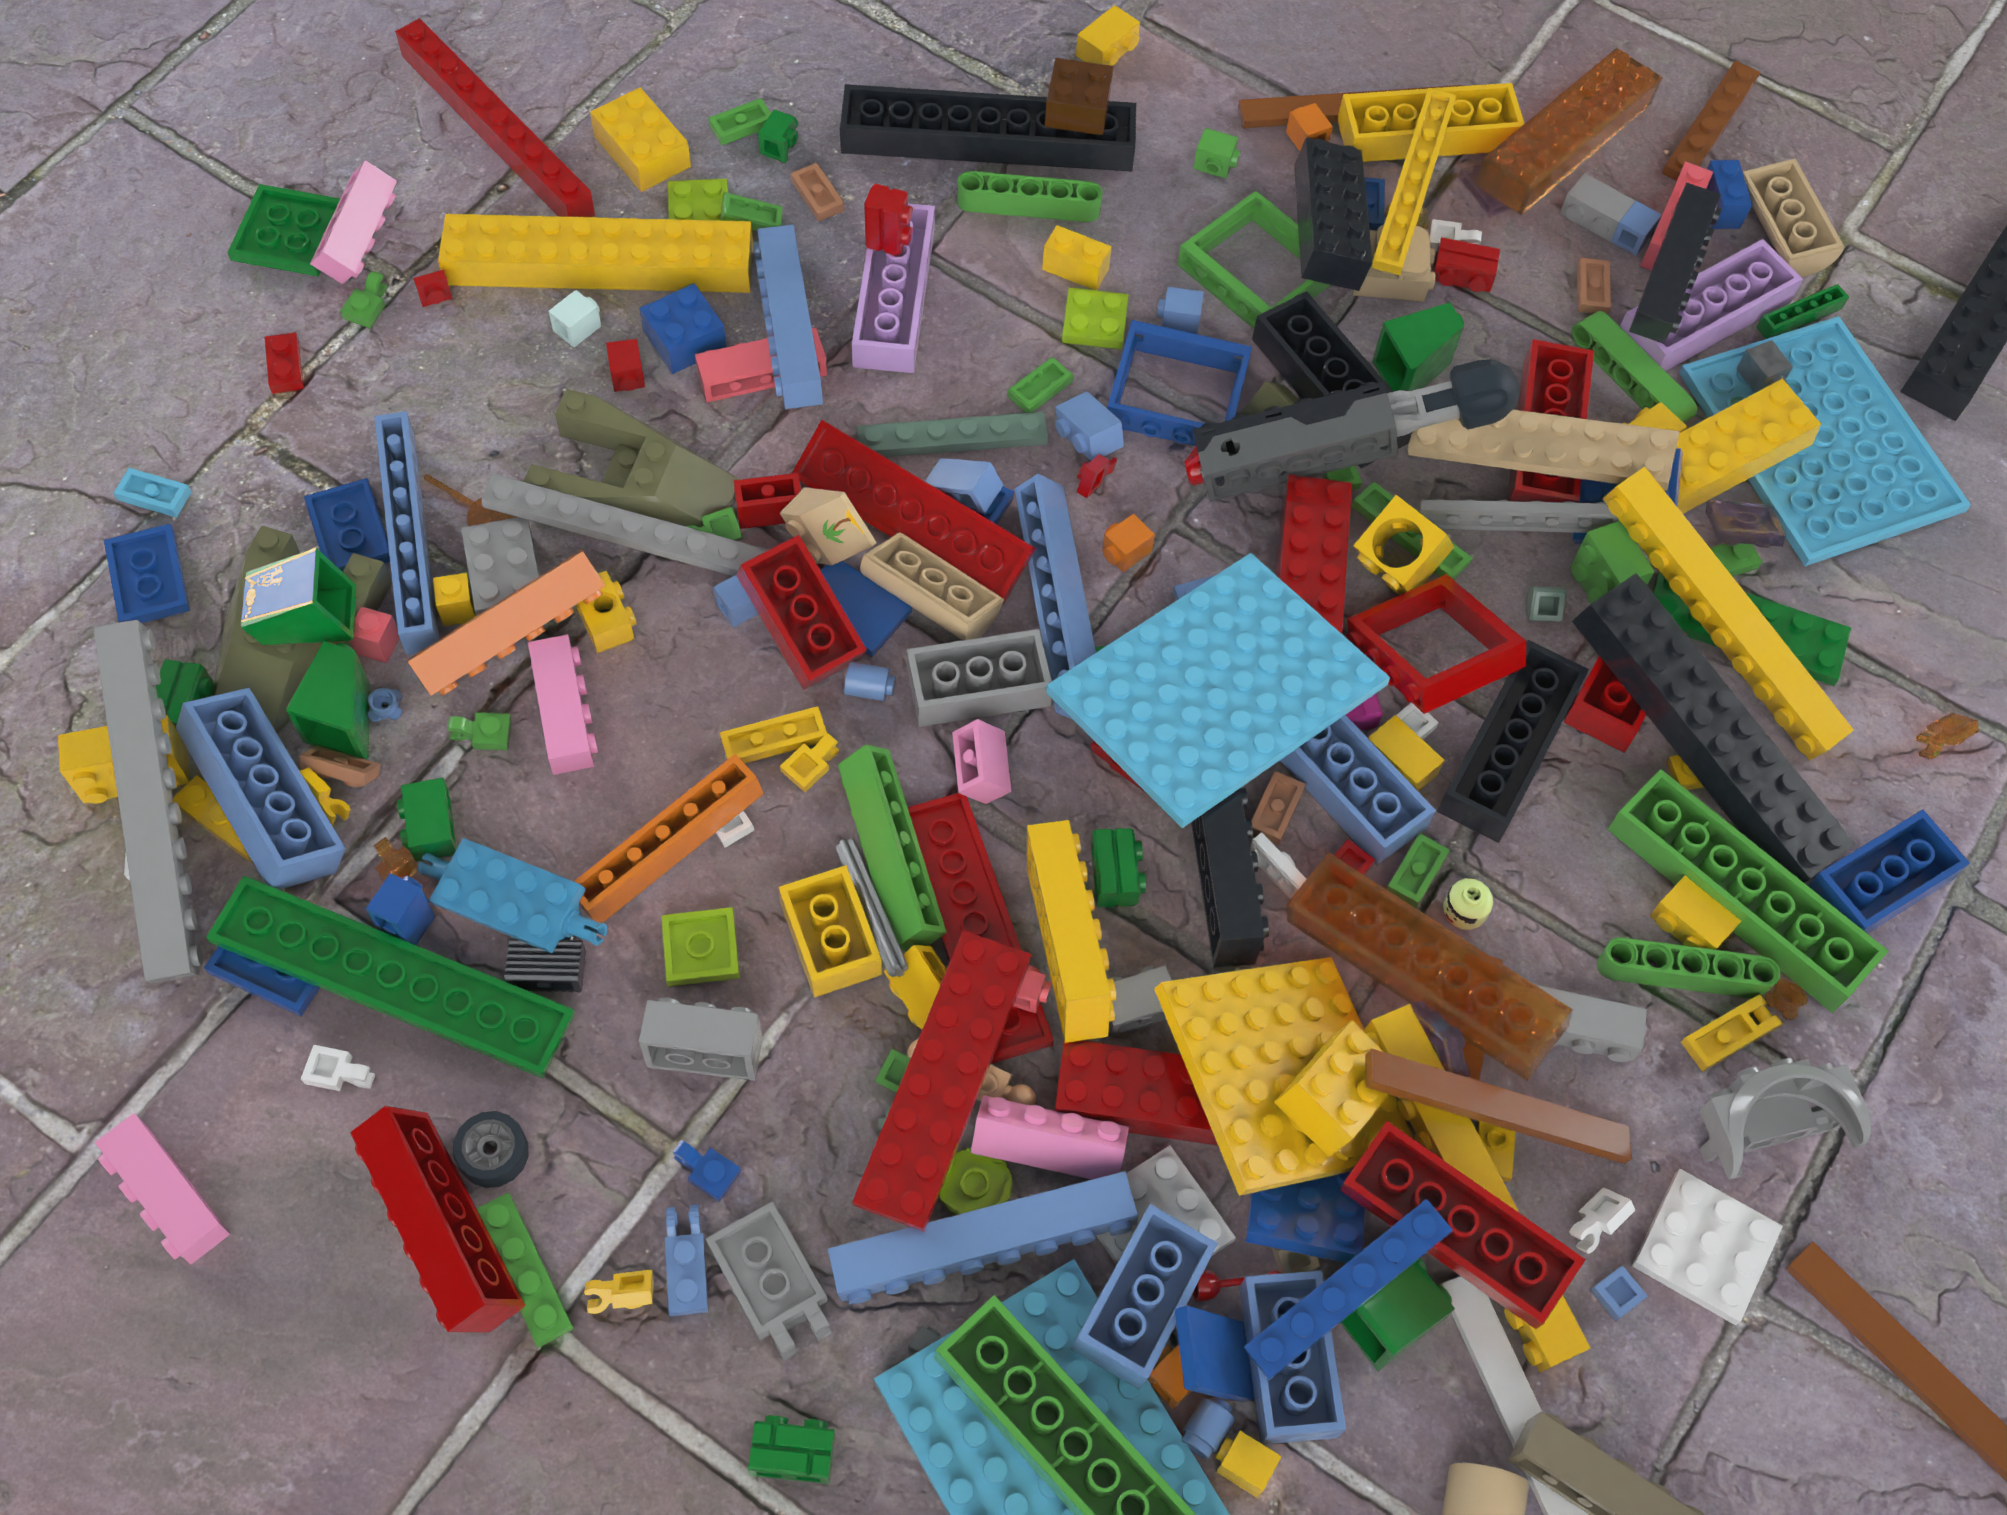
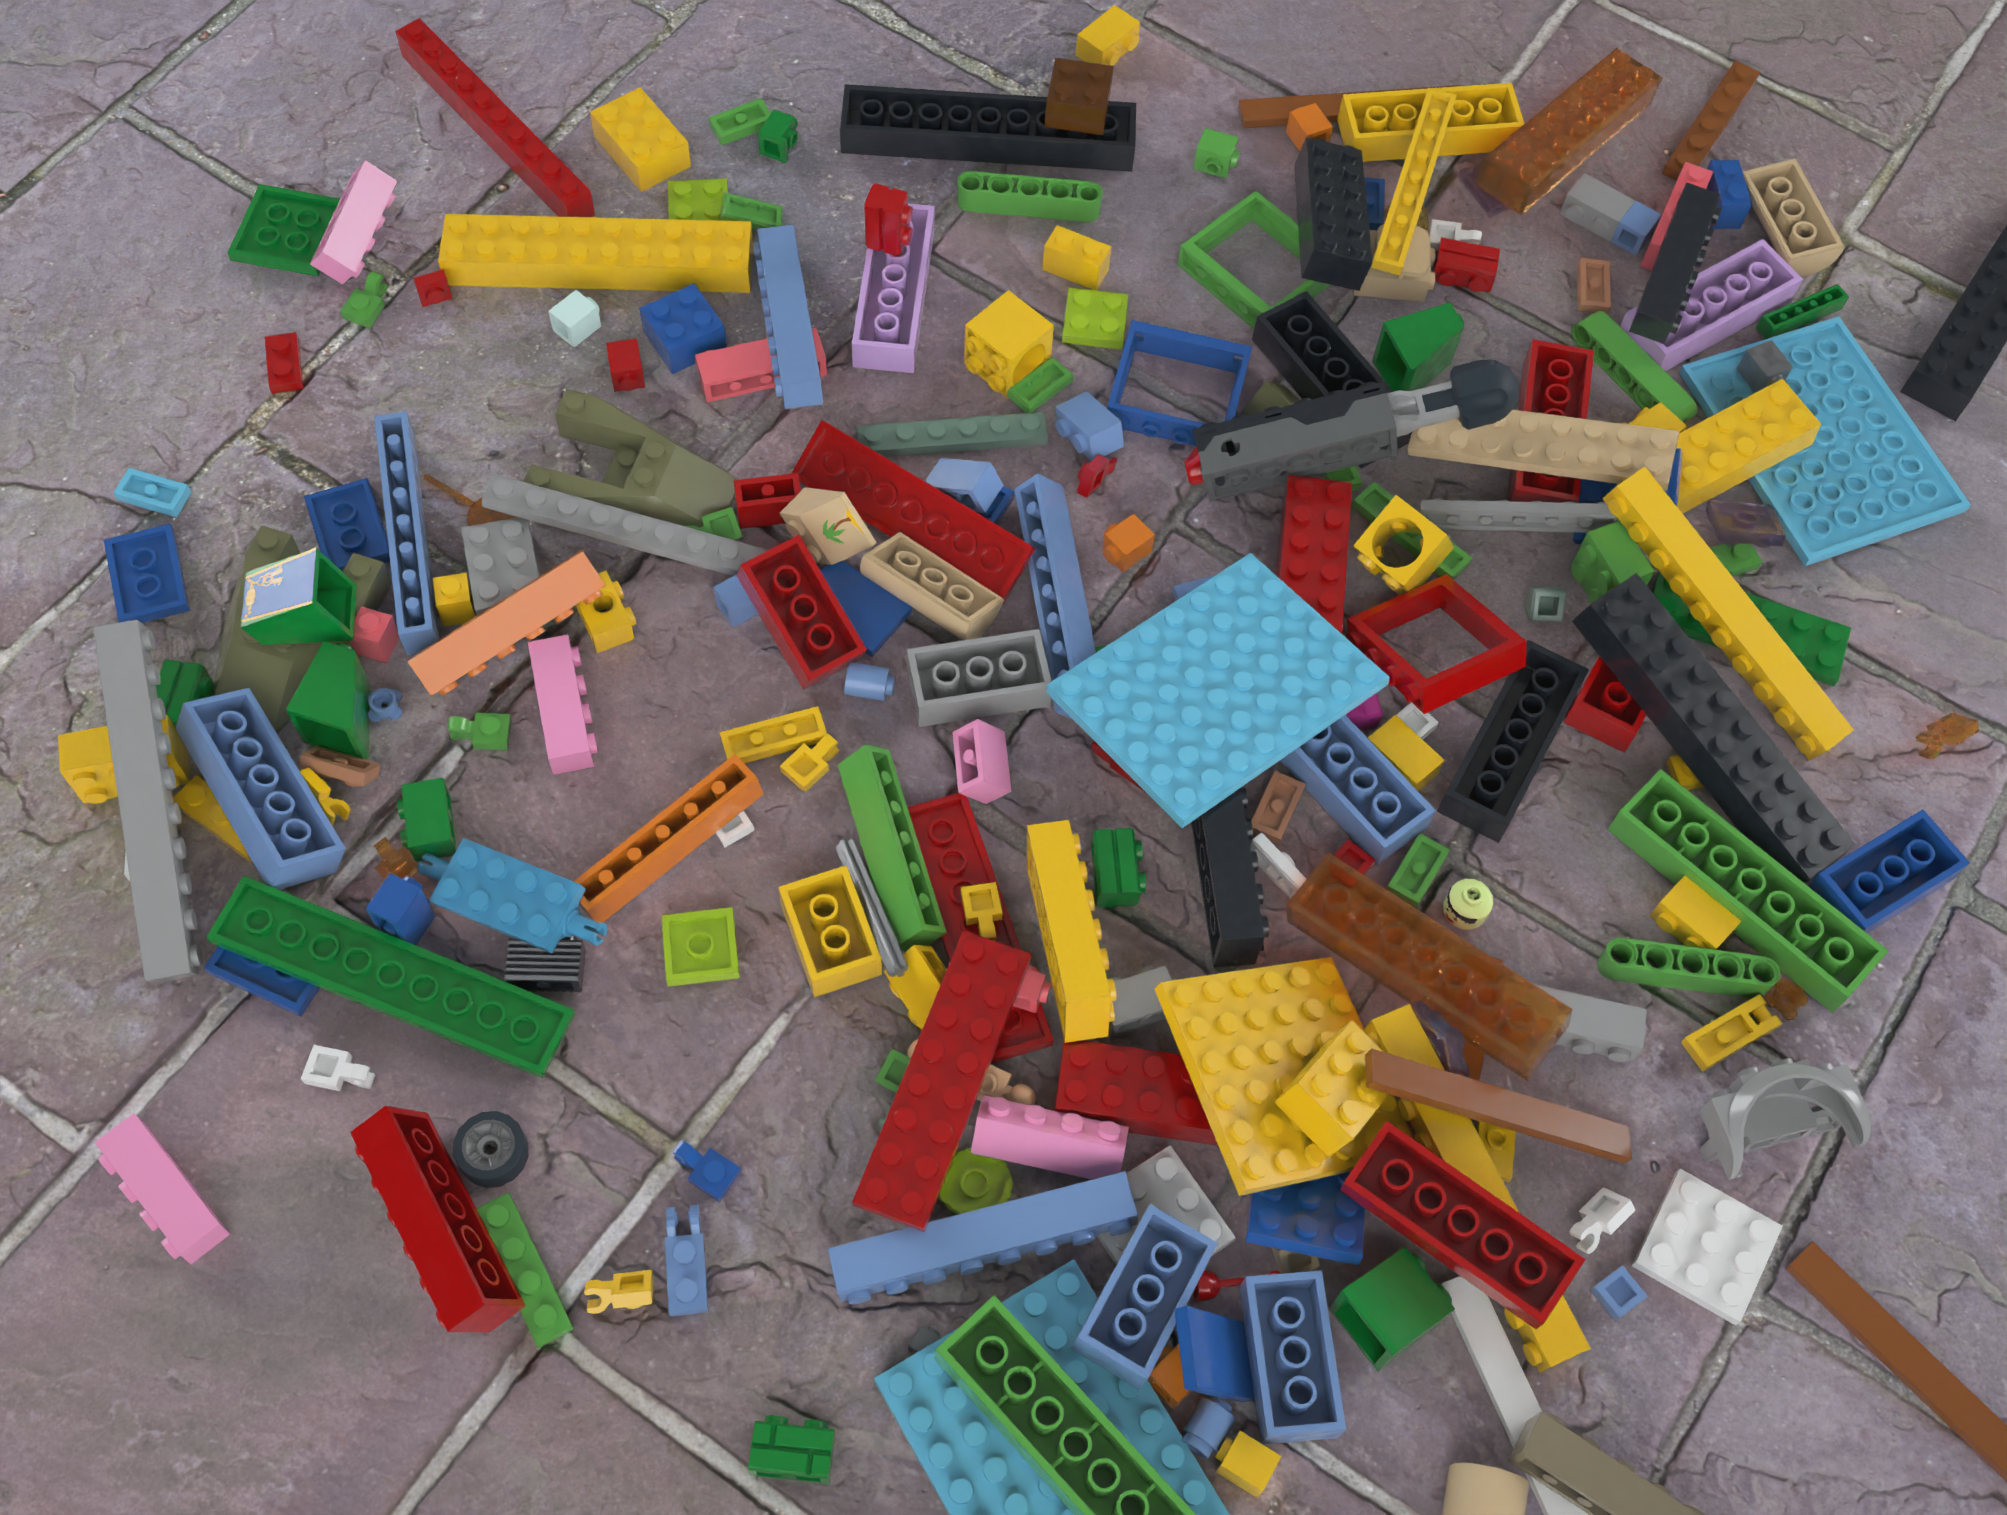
light grey brick [639,998,763,1081] -> none
light grey tile [705,1201,832,1361] -> none
nougat plate [790,163,844,222] -> none
medium blue brick [1157,287,1204,334] -> none
blue plate [1244,1199,1453,1380] -> none
none -> yellow plate [961,882,1002,941]
none -> yellow brick [964,290,1054,399]

